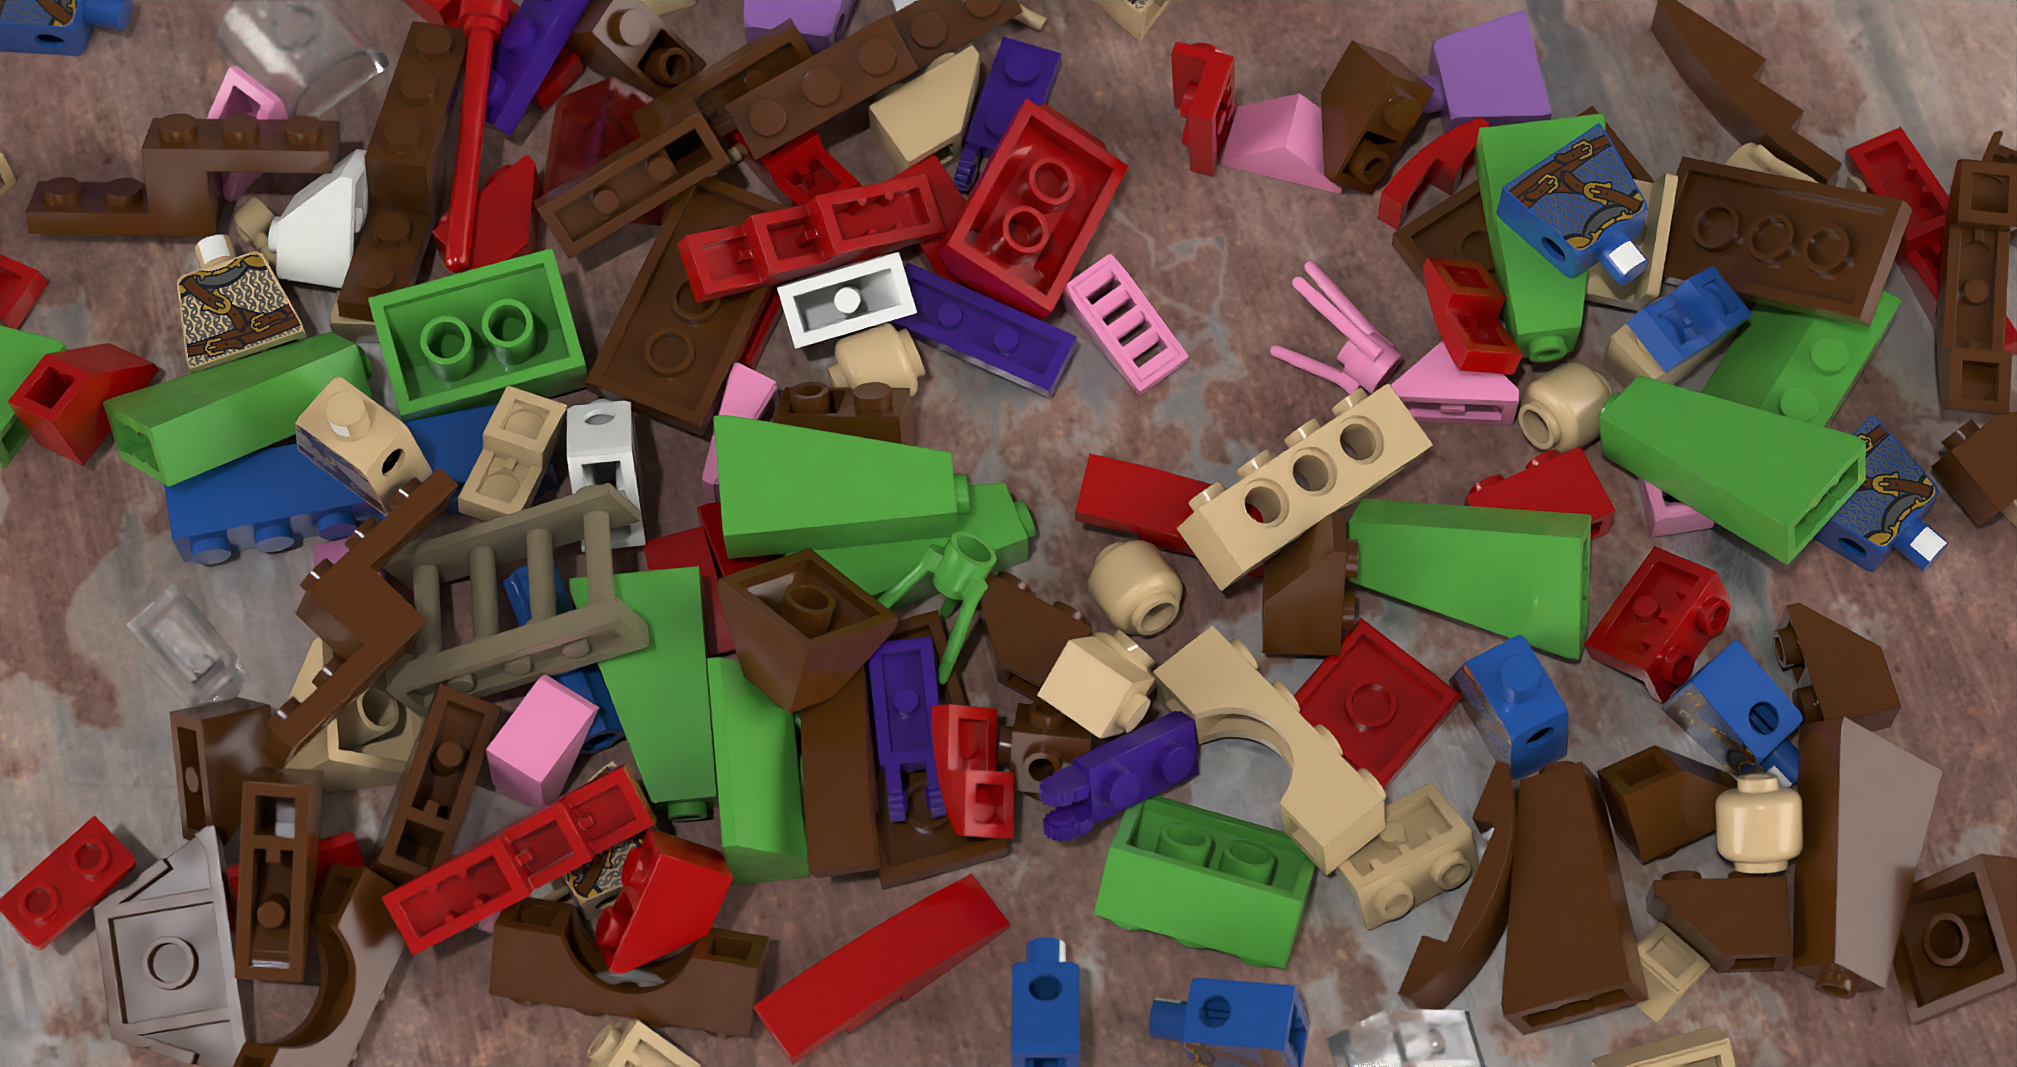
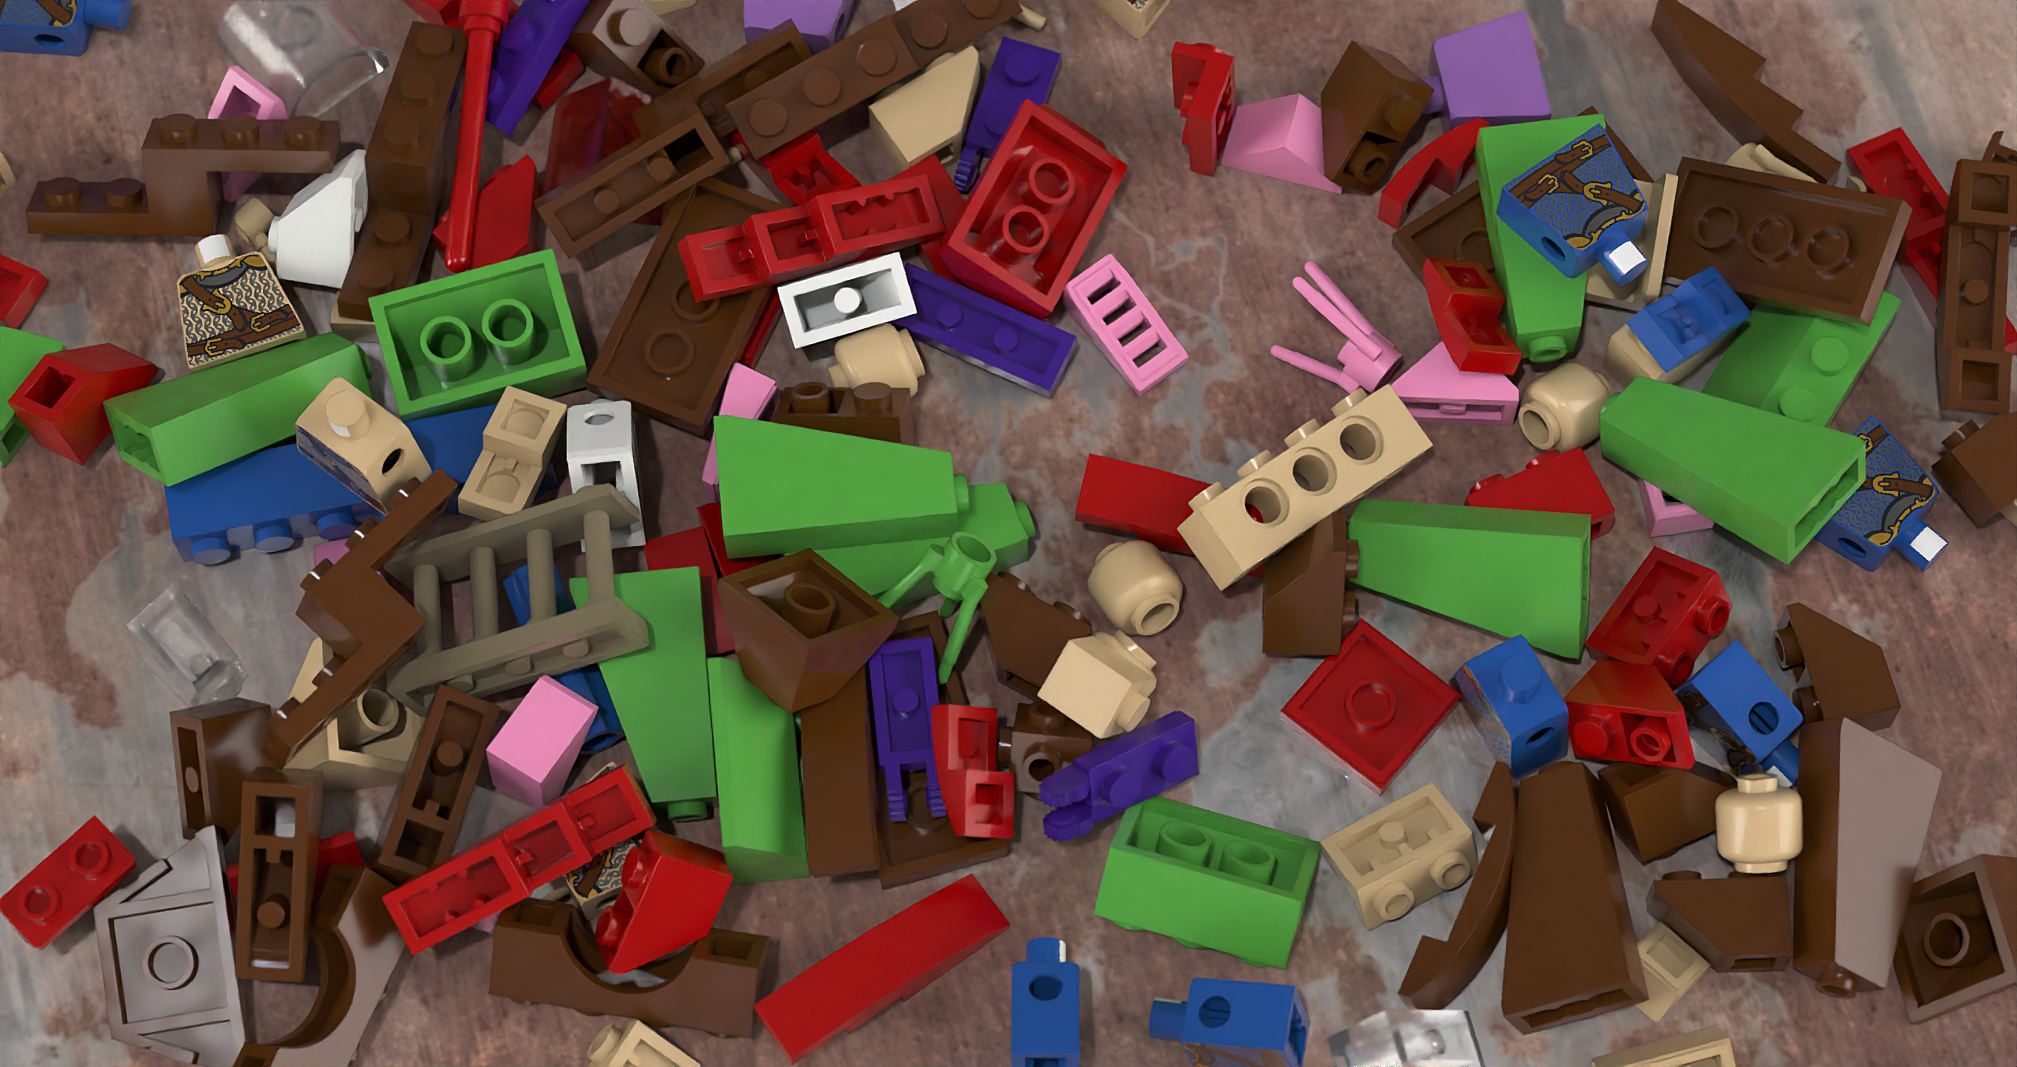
tan arch [1153,625,1386,876] -> none
none -> red slope [1563,660,1695,770]

